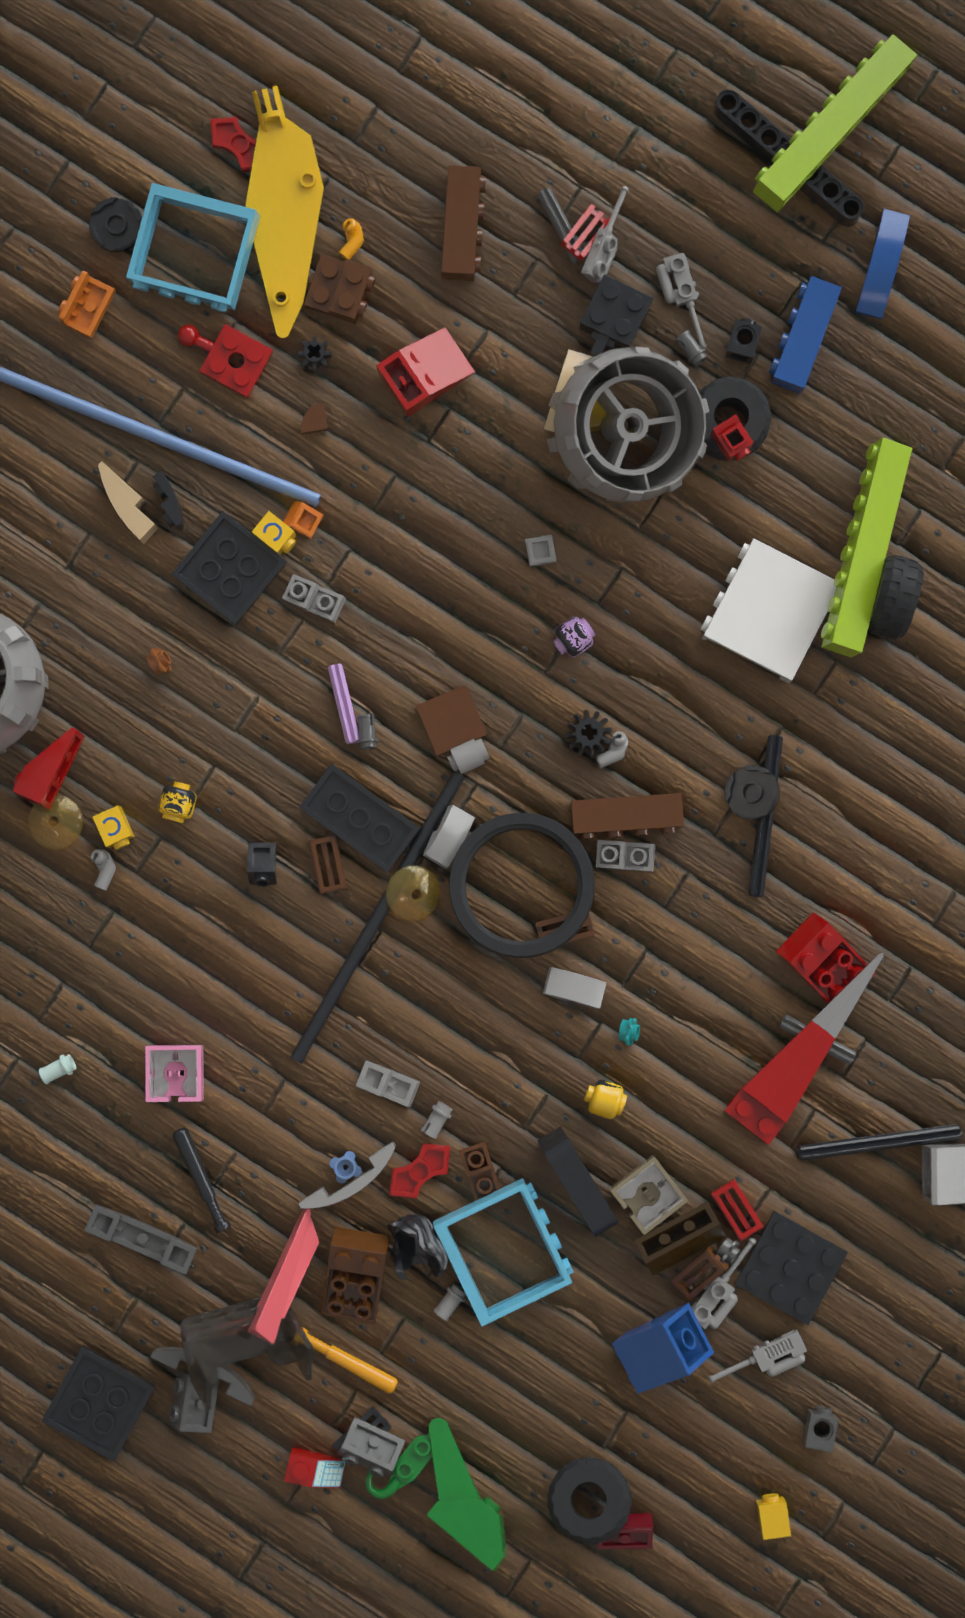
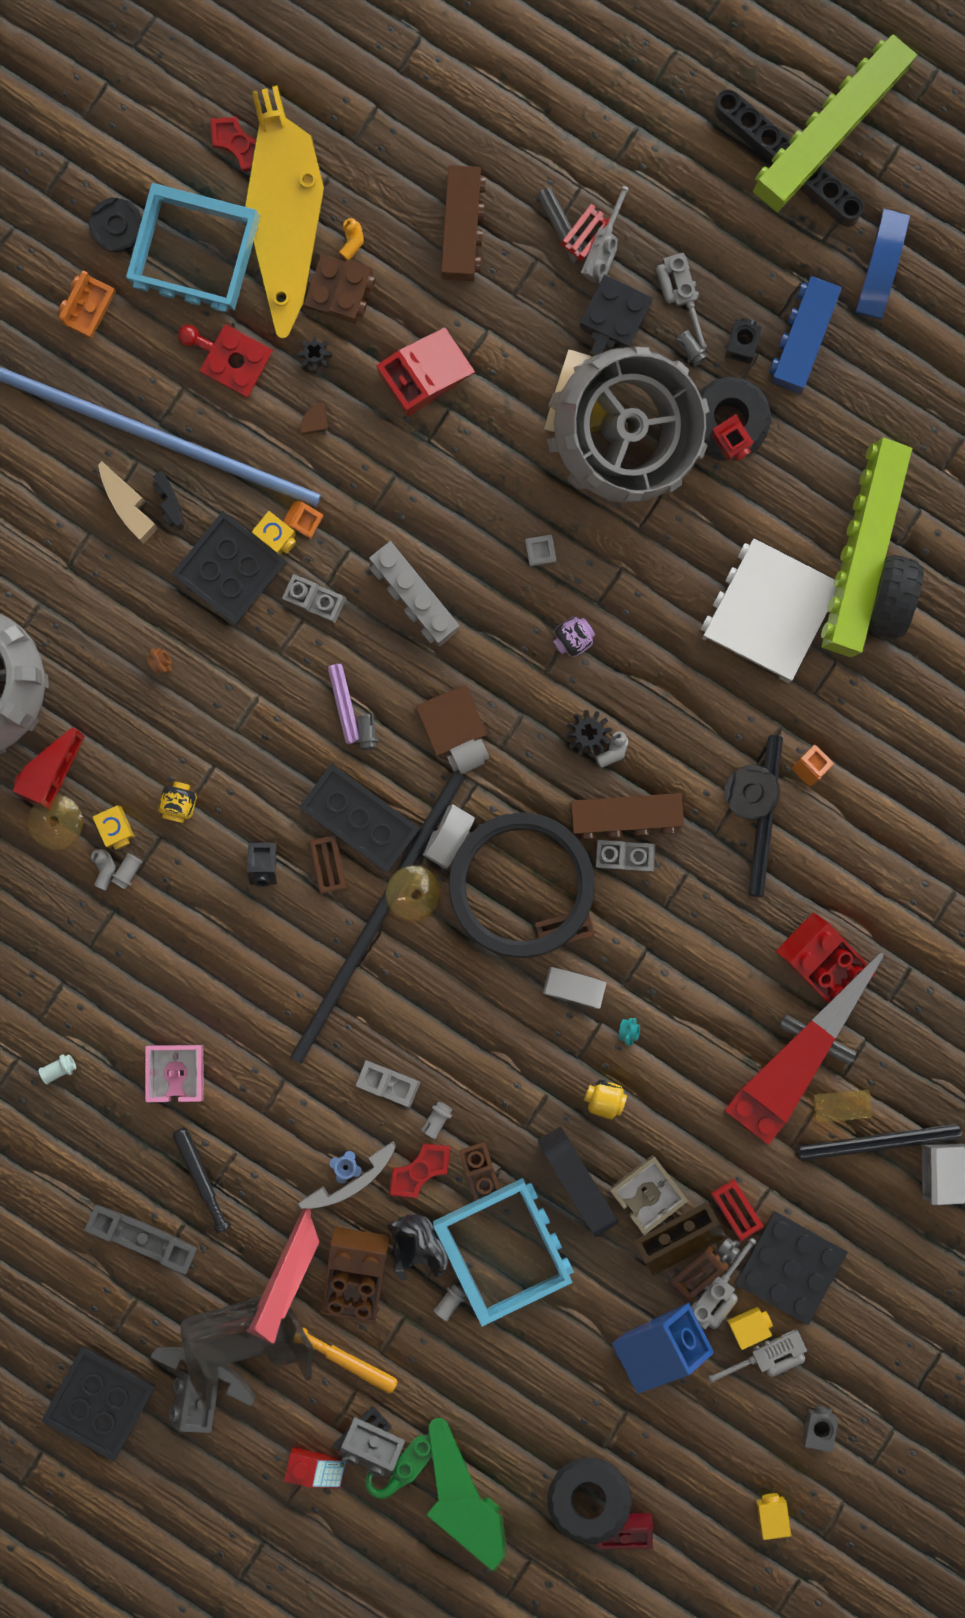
none -> light grey pin [111,853,143,889]
none -> light grey brick [369,541,460,647]
none -> yellow brick [727,1307,773,1350]
none -> orange slope [792,745,834,786]
none -> clear yellow plate [813,1089,872,1123]

